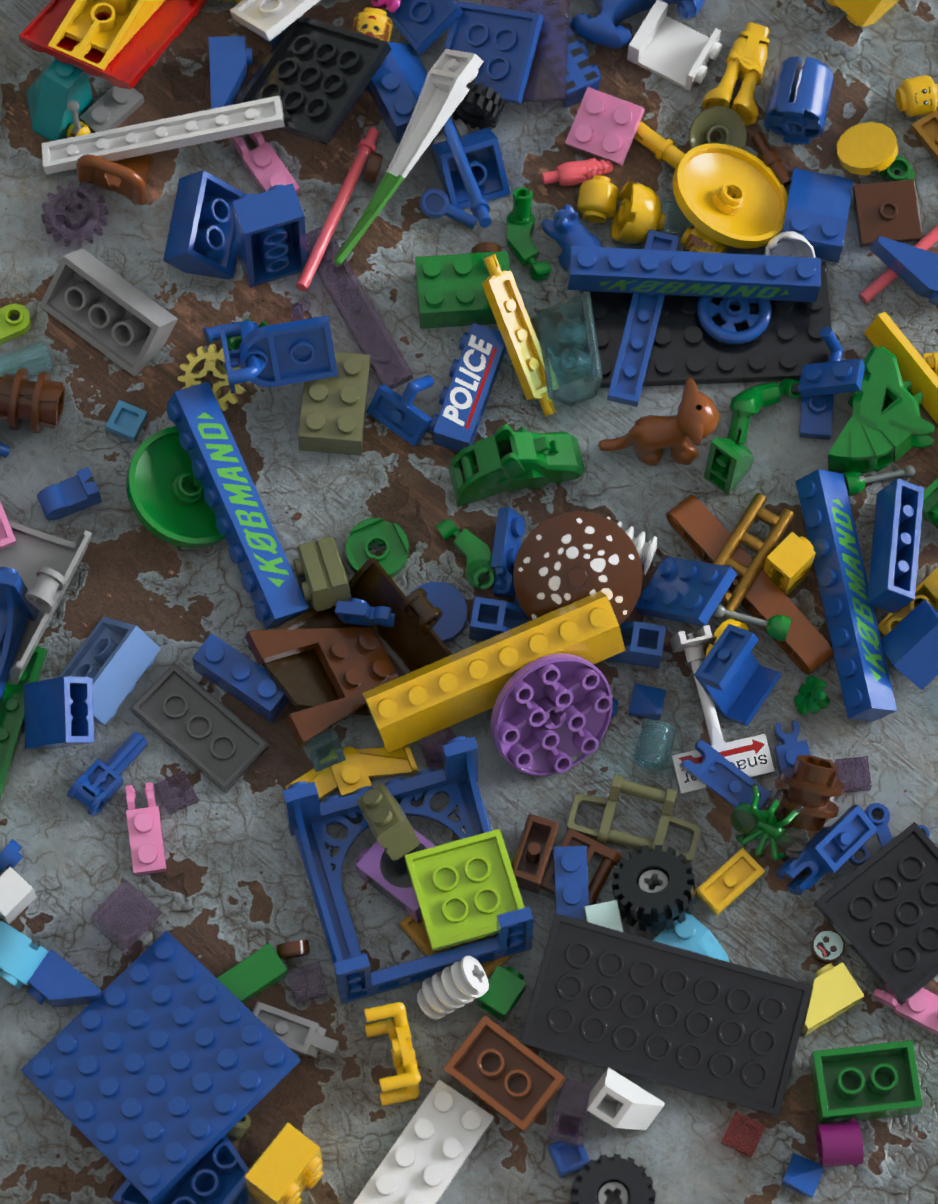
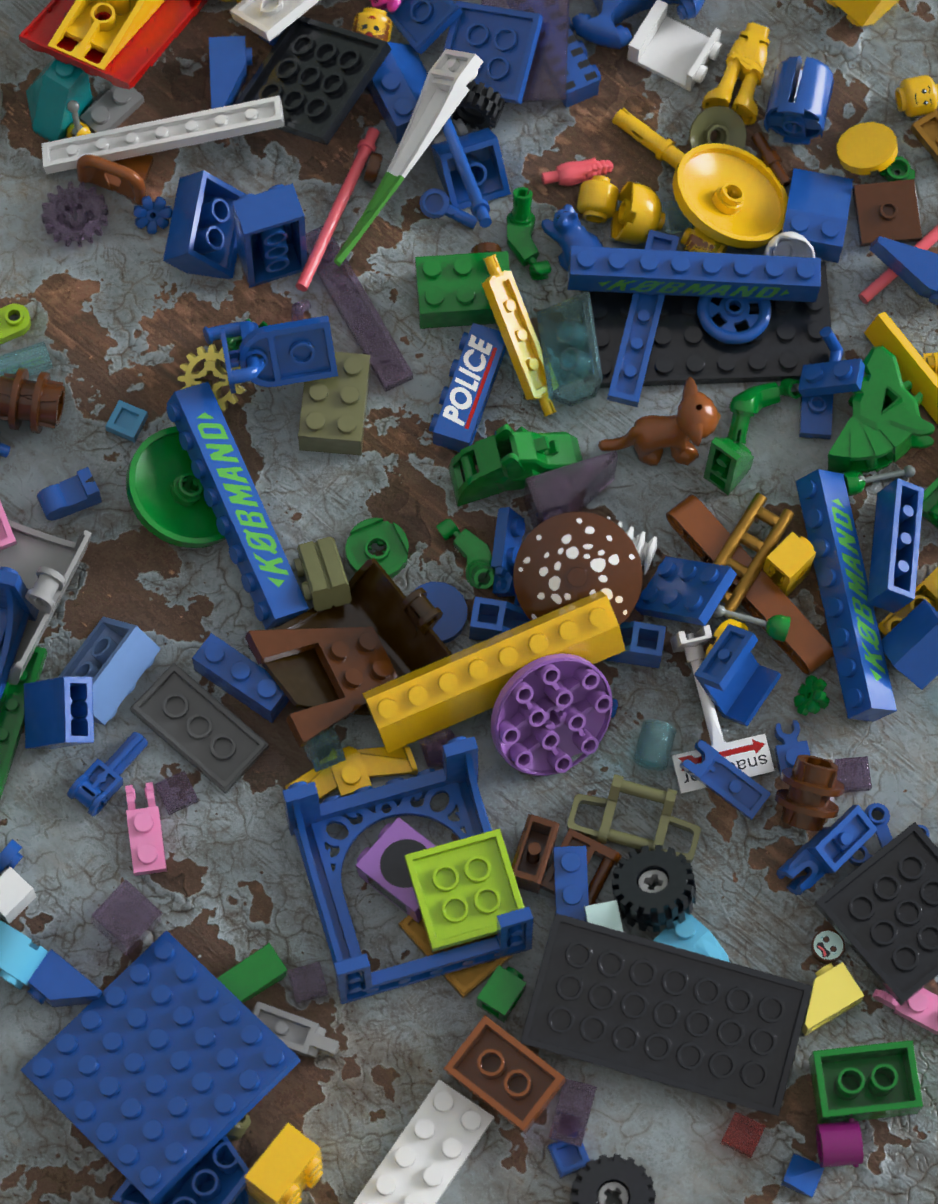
light grey slope [39,249,178,376] -> none
bright pink hinge [231,132,300,194] -> none
reddish brown tile [276,940,310,959] -> none
blue plate [335,598,396,627] -> none
olive brick [357,784,420,861] -> none
yellow plate [364,1002,421,1106] -> none
blue plate [366,375,434,447] -> none
white piece [417,956,489,1020] -> none
bright pink plate [565,87,645,166] -> none
white slope [587,1067,665,1130] -> none
blue slope [628,683,666,721] -> none
yellow plate [696,848,765,916] -> none
animal [730,783,809,862] -> none
none -> blue plant [133,196,173,234]
none -> clear purple slope [524,450,618,529]

